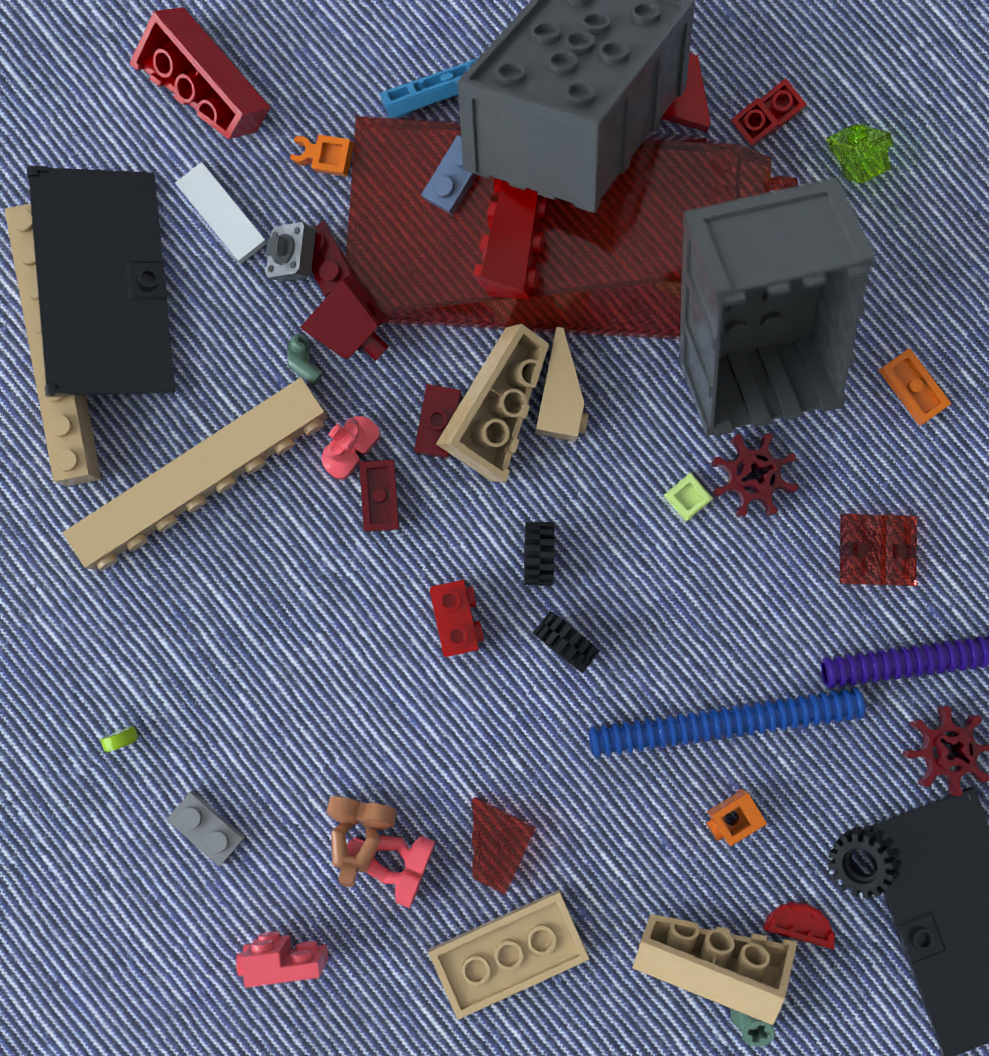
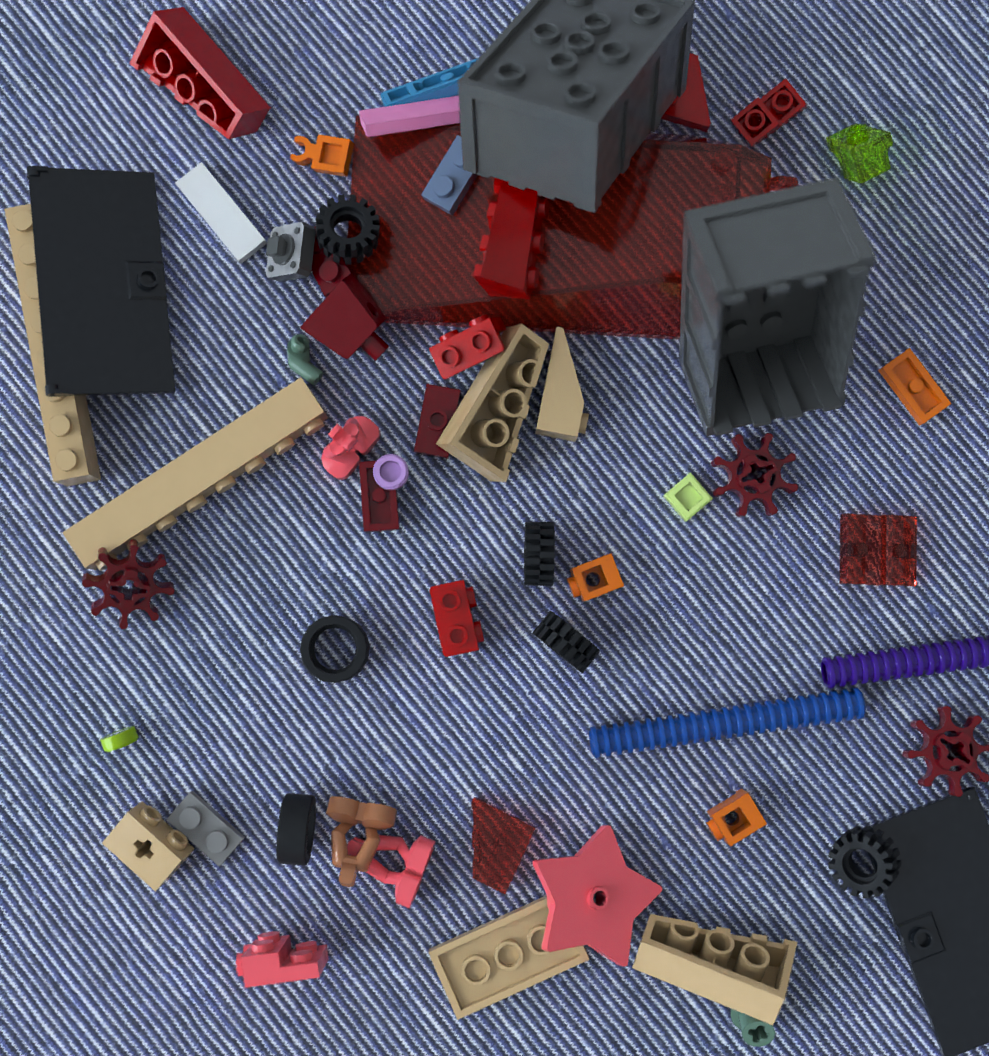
red tile [762,902,835,950] -> none
none -> dark red gear [82,539,175,629]
none -> tan brick [102,801,195,891]
none -> black tyre [276,793,316,865]
none -> black tyre [300,615,370,683]
none -> black tyre [316,194,380,264]
none -> bright pink tile [359,96,460,137]
none -> lavender tile [373,454,409,490]
none -> red bracket [428,314,507,379]
none -> coral plate [532,825,662,967]
none -> orange brick [566,553,624,602]

